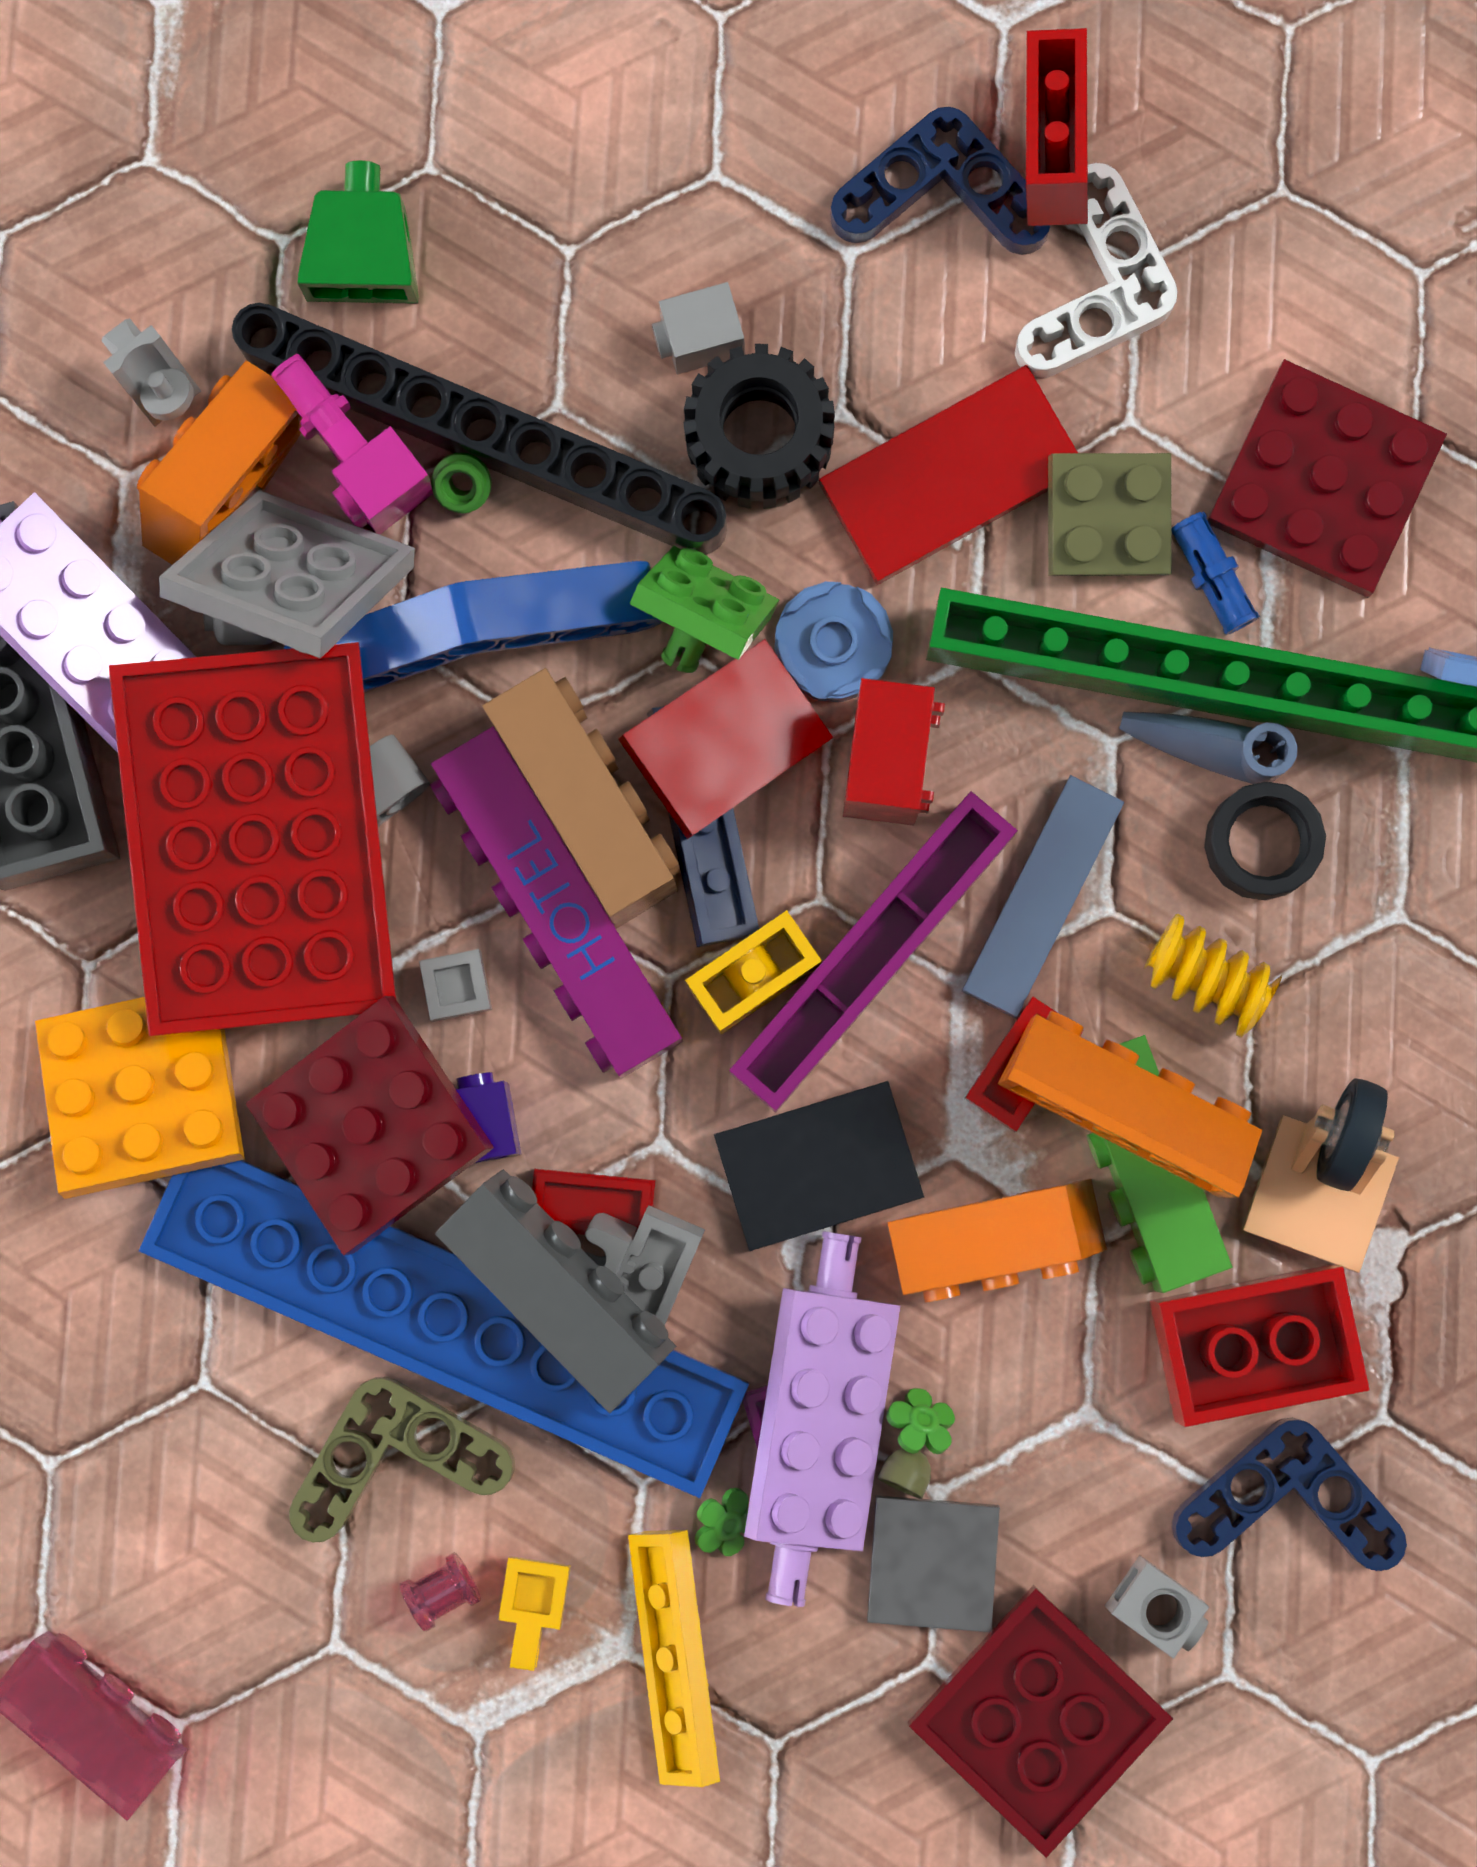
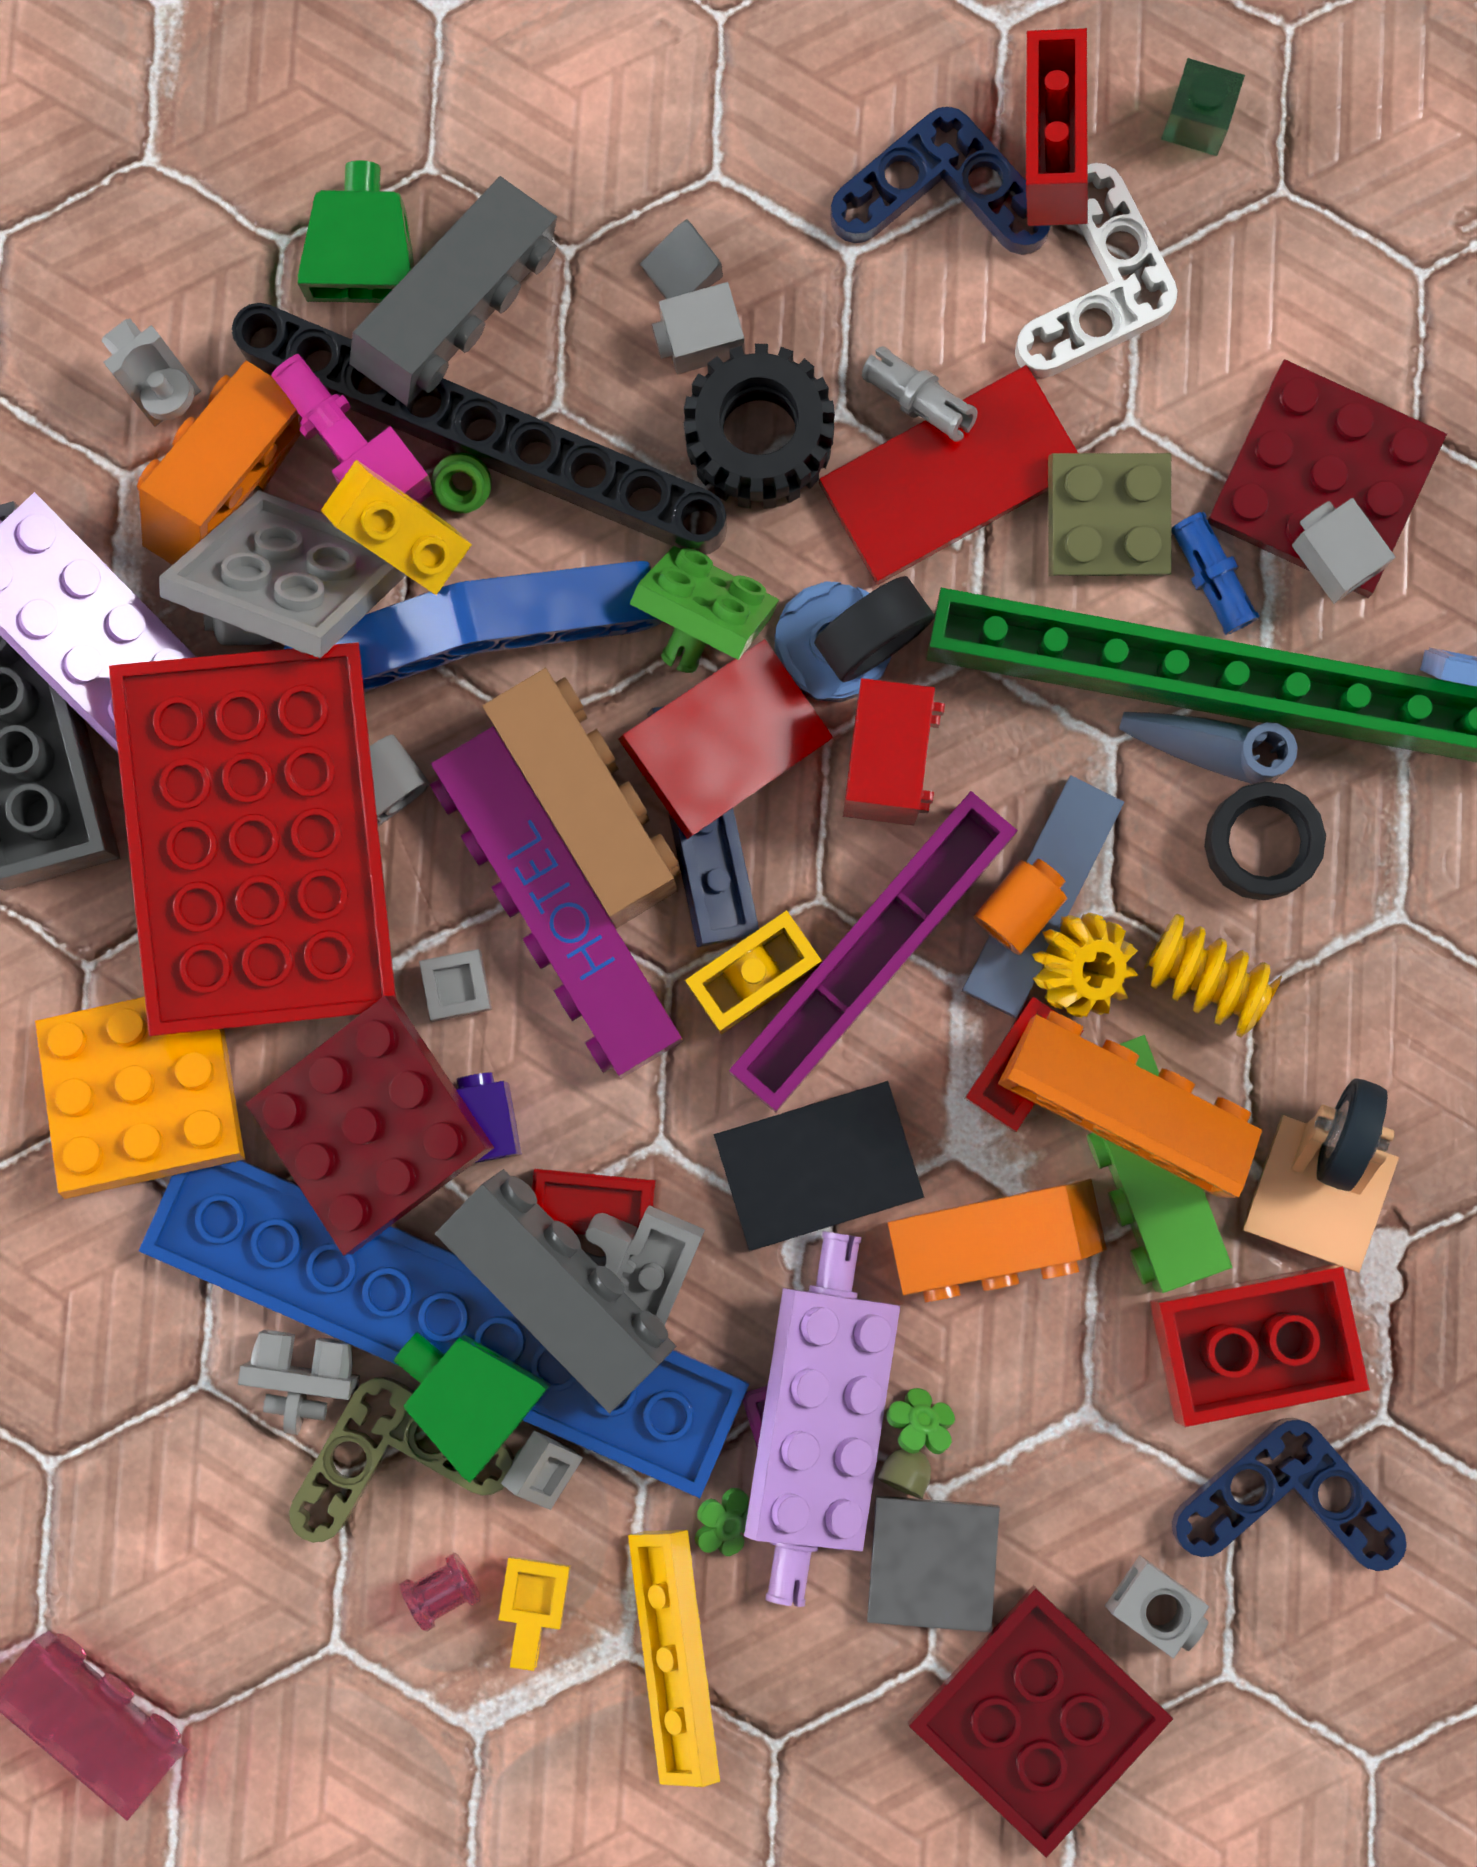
none -> light grey hips [238,1330,360,1435]
none -> yellow brick [321,460,472,595]
none -> dark grey brick [349,176,557,406]
none -> green torso [393,1332,551,1483]
none -> light grey plate [500,1431,583,1510]
none -> dark grey slope [640,219,723,299]
none -> black tyre [814,576,935,682]
none -> light grey pin [862,346,978,442]
none -> orange brick [973,859,1067,955]
none -> yellow gear [1031,913,1139,1018]
none -> clear green brick [1161,58,1245,156]
none -> light grey brick [1292,498,1395,604]

